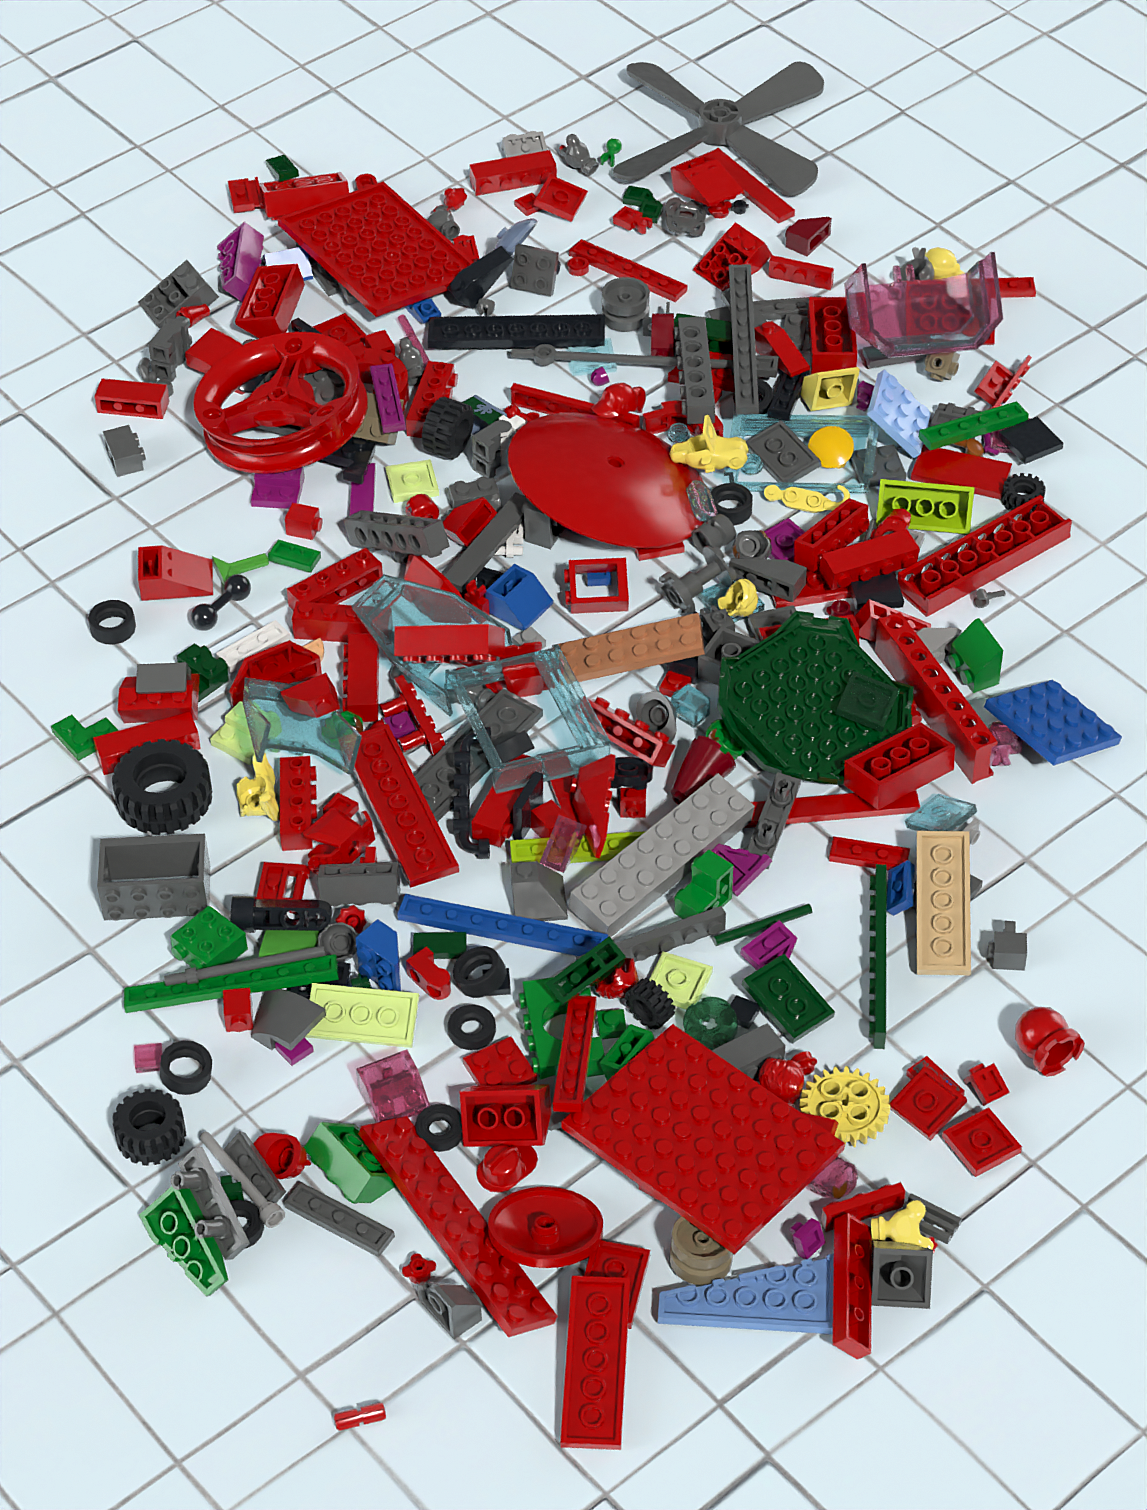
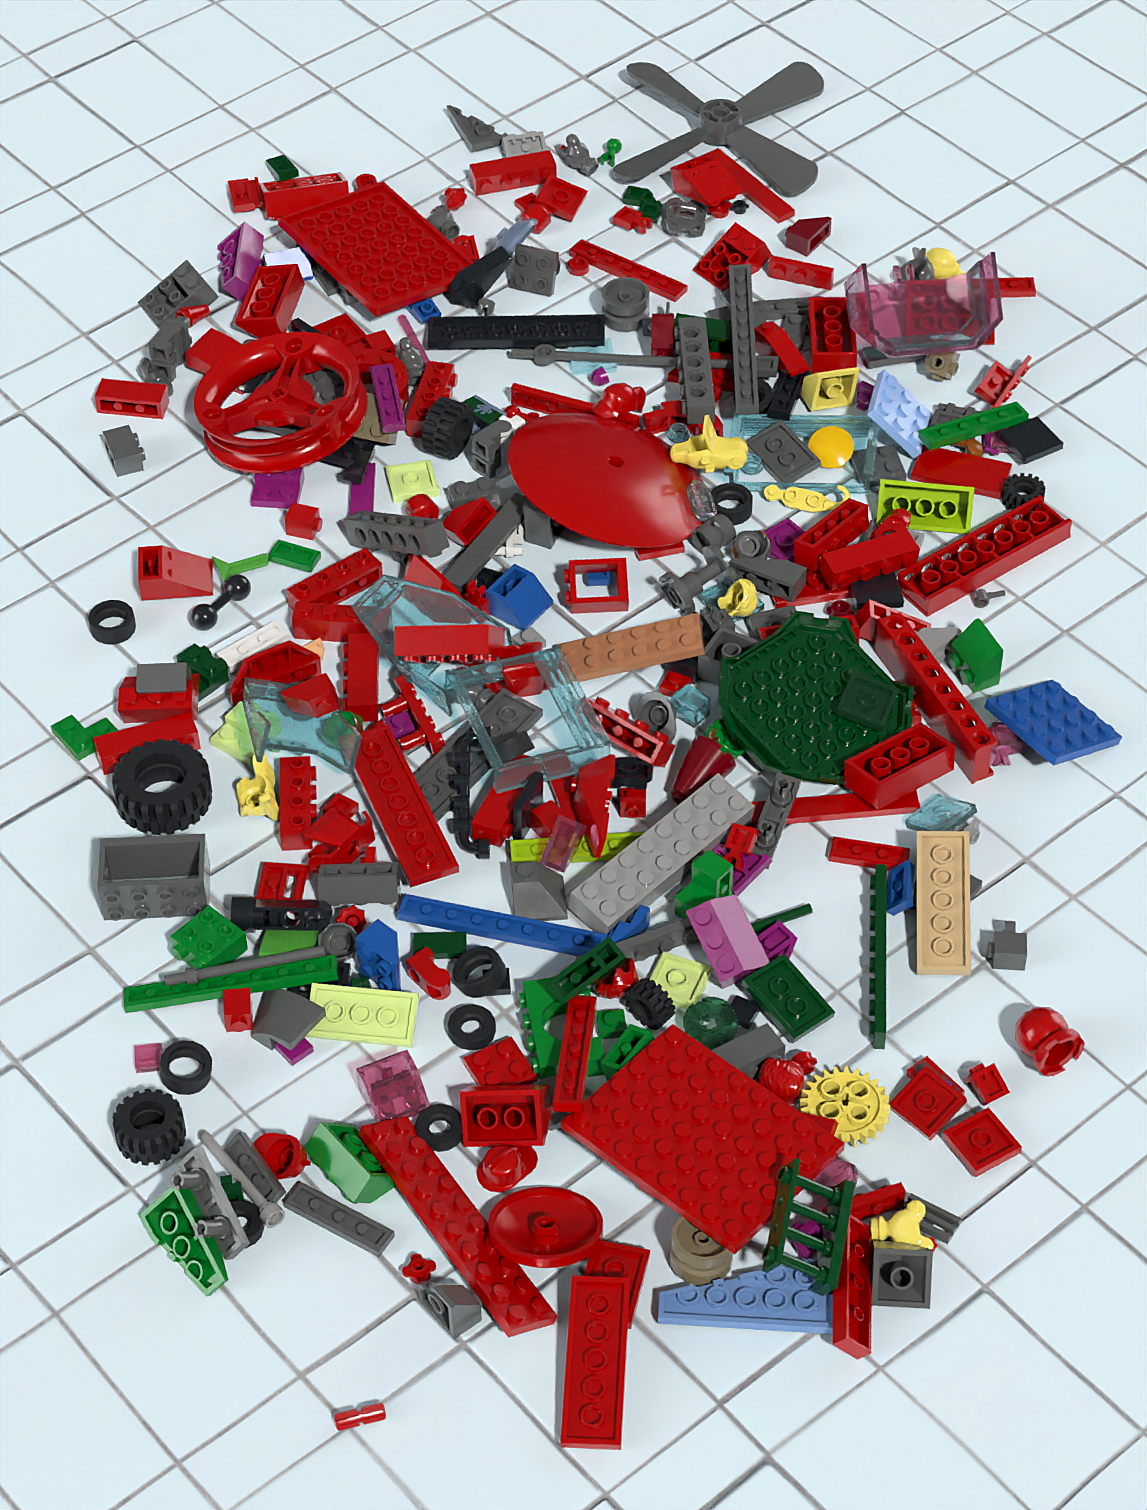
none -> dark grey wing [446,105,508,152]
none -> red head [520,203,551,235]
none -> blue slope [608,905,650,943]
none -> magenta slope [686,895,770,989]
none -> red plate [723,823,759,872]
none -> dark green fence [762,1158,855,1296]

